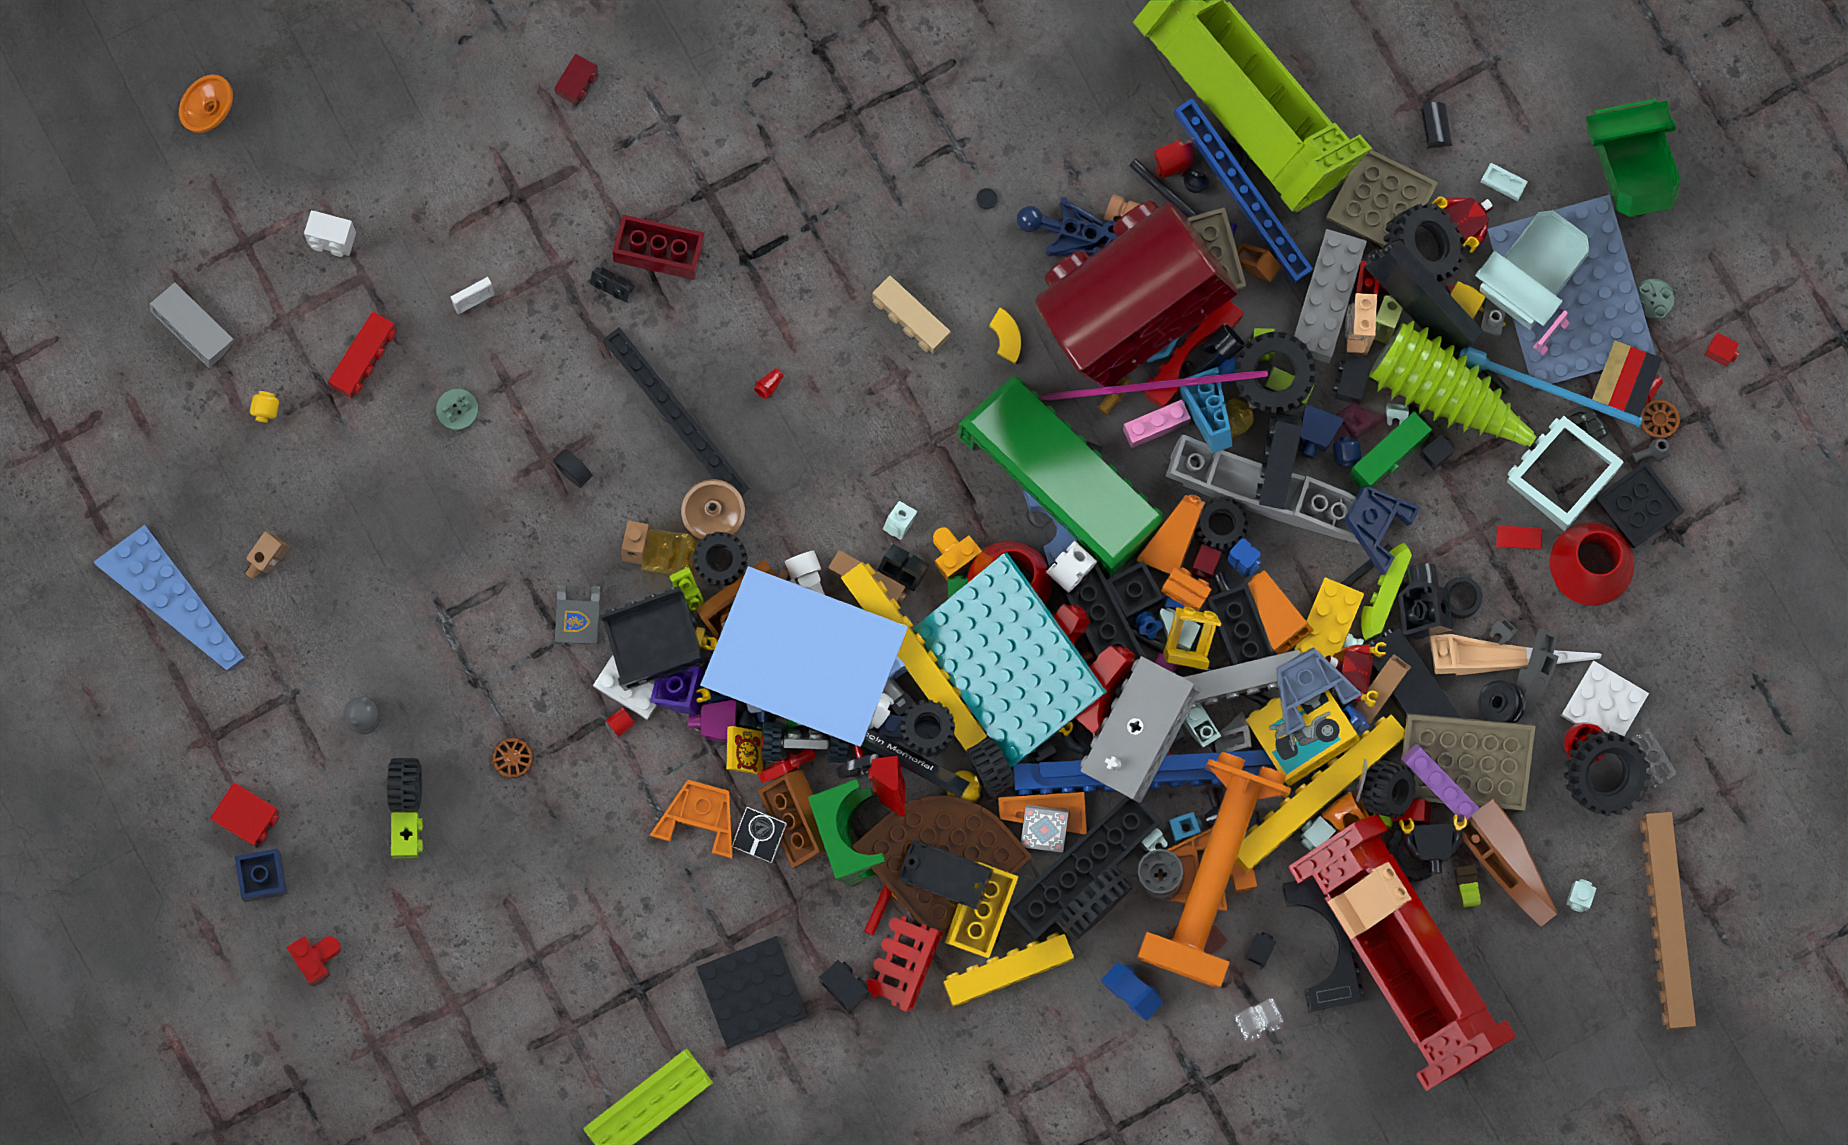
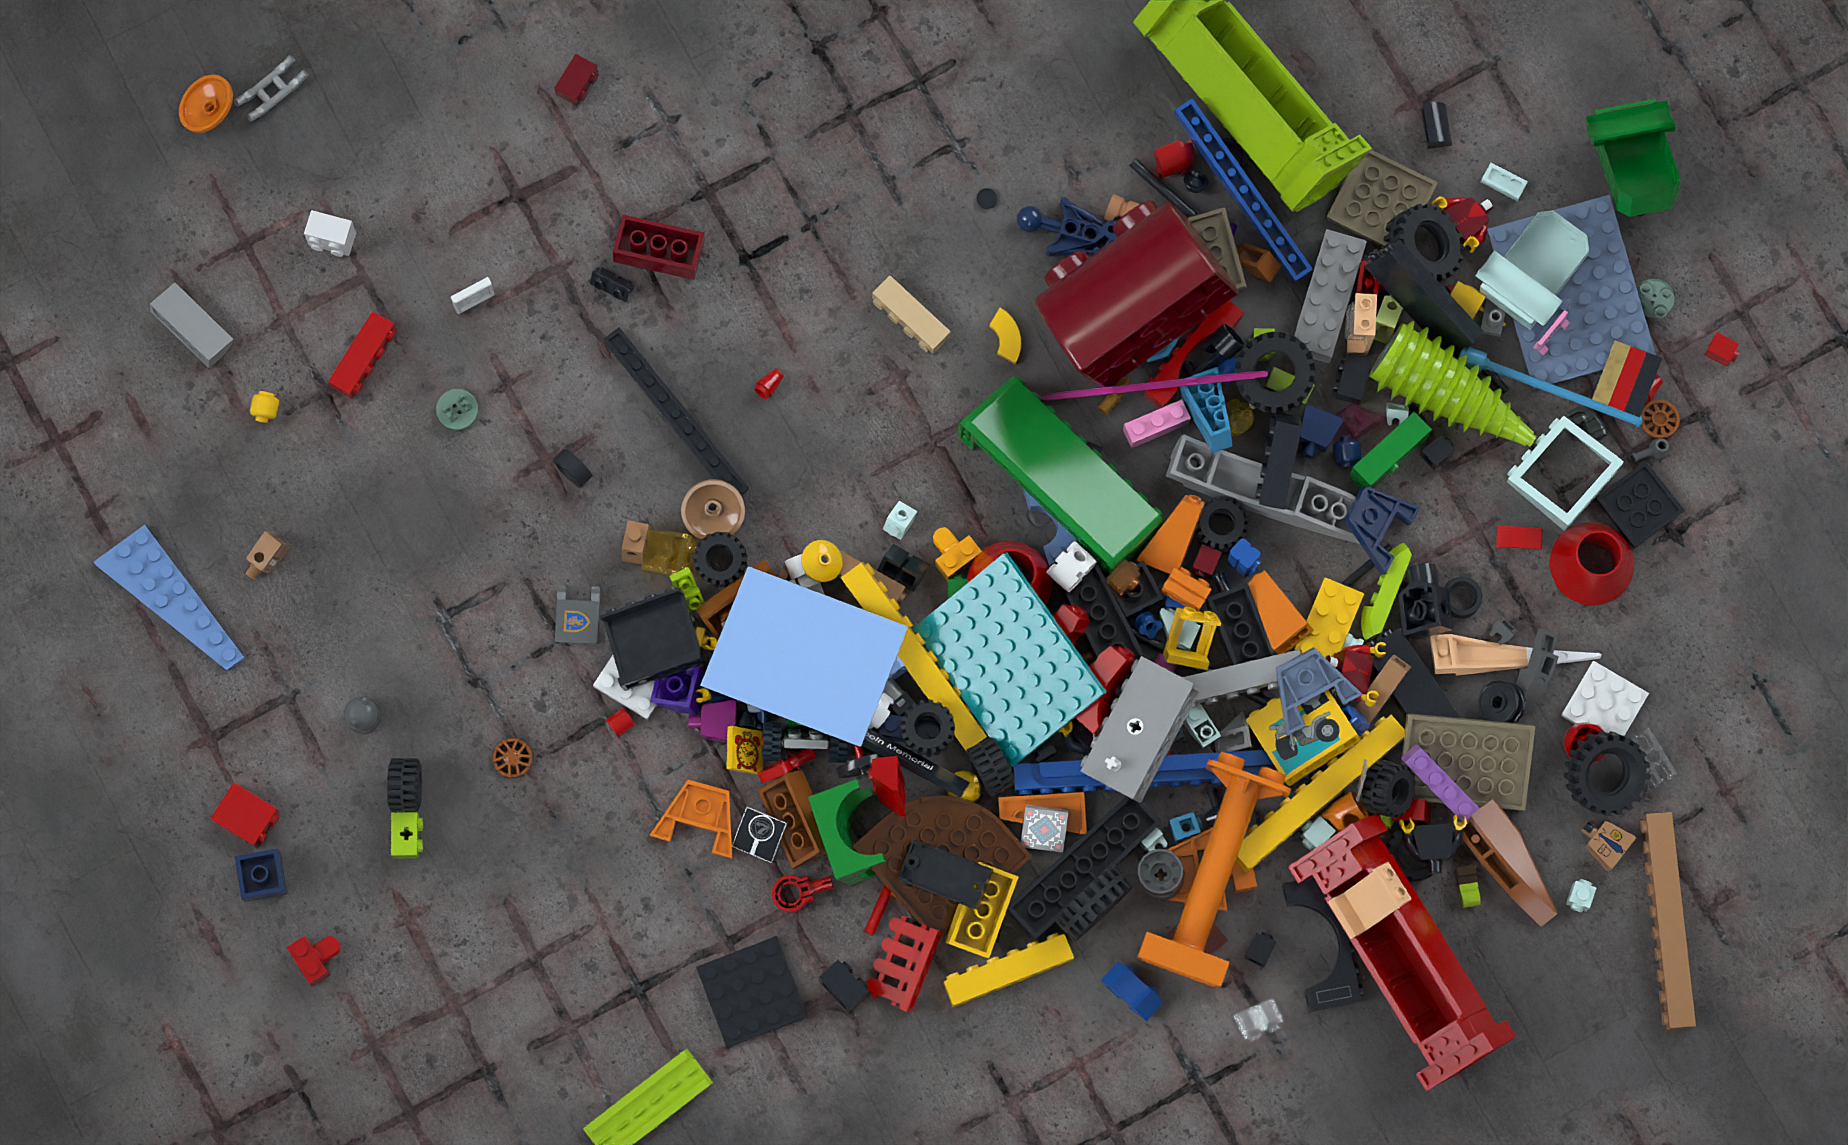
none -> light grey piece [234,55,309,122]
none -> red pin [772,875,834,913]
none -> yellow dish [801,540,843,582]
none -> clear orange brick [1107,560,1140,596]
none -> medium nougat torso [1581,821,1636,872]

